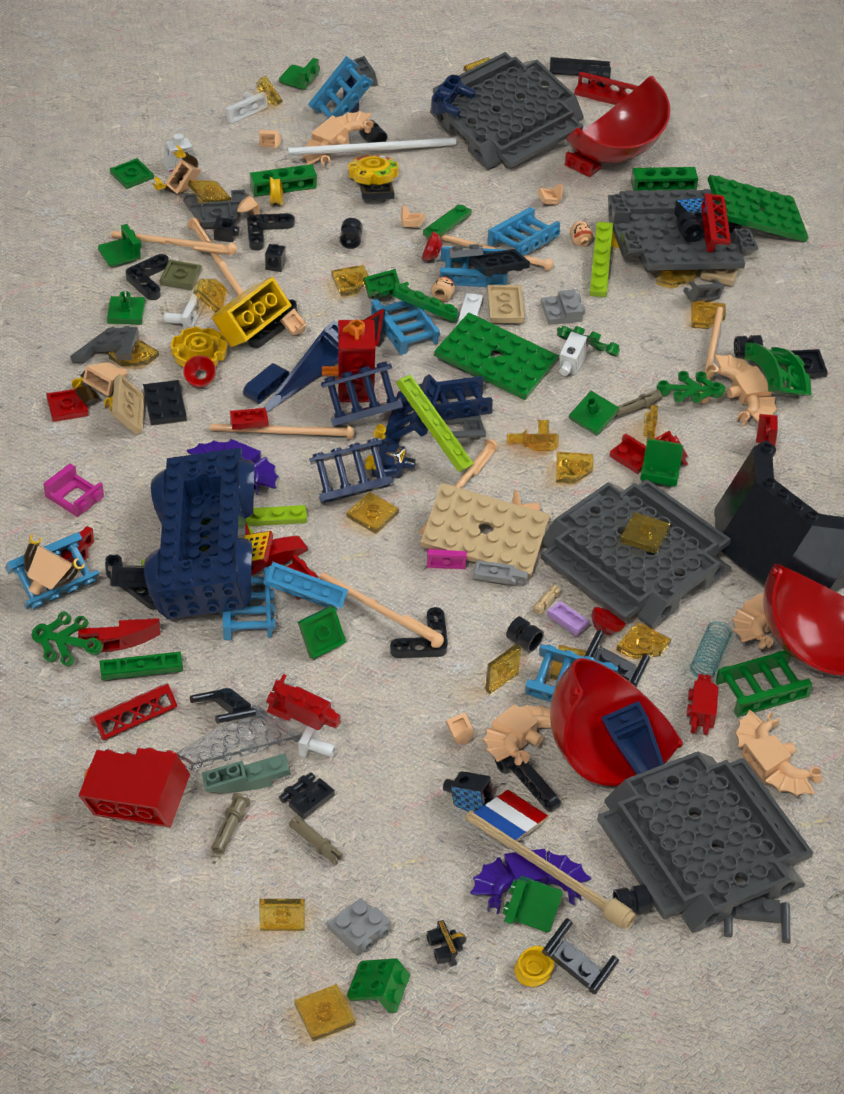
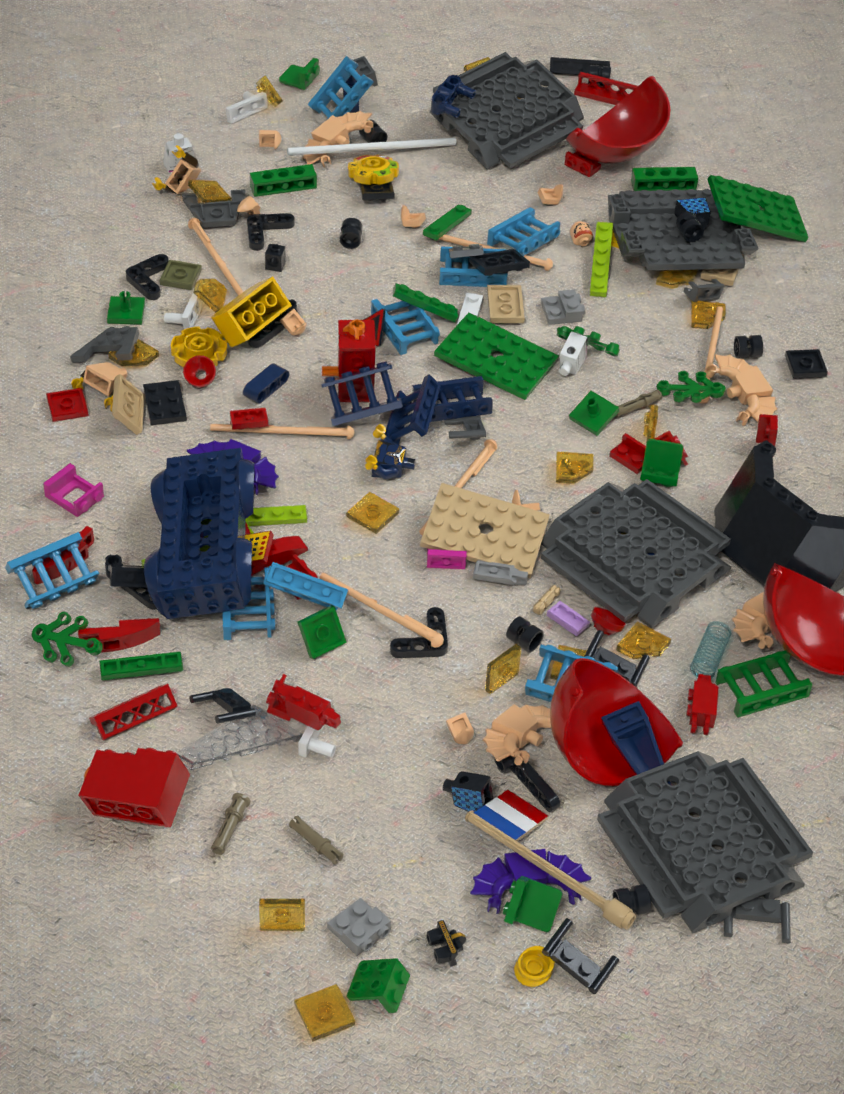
light nougat torso [24,534,85,595] -> none
dark brown tile [75,385,100,404] -> none
green bracket [98,224,142,267] -> none
green tile [110,158,154,189] -> none
light nougat bar [111,231,237,255] -> none
sand green slope [202,753,291,793] -> none
black brick [213,217,239,242] -> none
dark blue plate [264,320,338,413] -> none
yellow piece [270,177,283,206] -> none
black plate [279,772,335,819] -> none
dark blue fence [309,438,394,504] -> none
clear yellow plate [331,265,369,296] -> none
green bracket [363,269,409,299] -> none
lime plate [396,374,474,473] -> none
red piece [421,231,443,261] -> none
light nougat head [431,277,455,302] -> none
clear yellow pin [507,420,559,451] -> none
clear yellow plate [620,512,670,554] -> none
red fence [701,193,731,252] -> none
light nougat torso [735,710,822,796] -> none
green fence [745,343,811,397] -> none

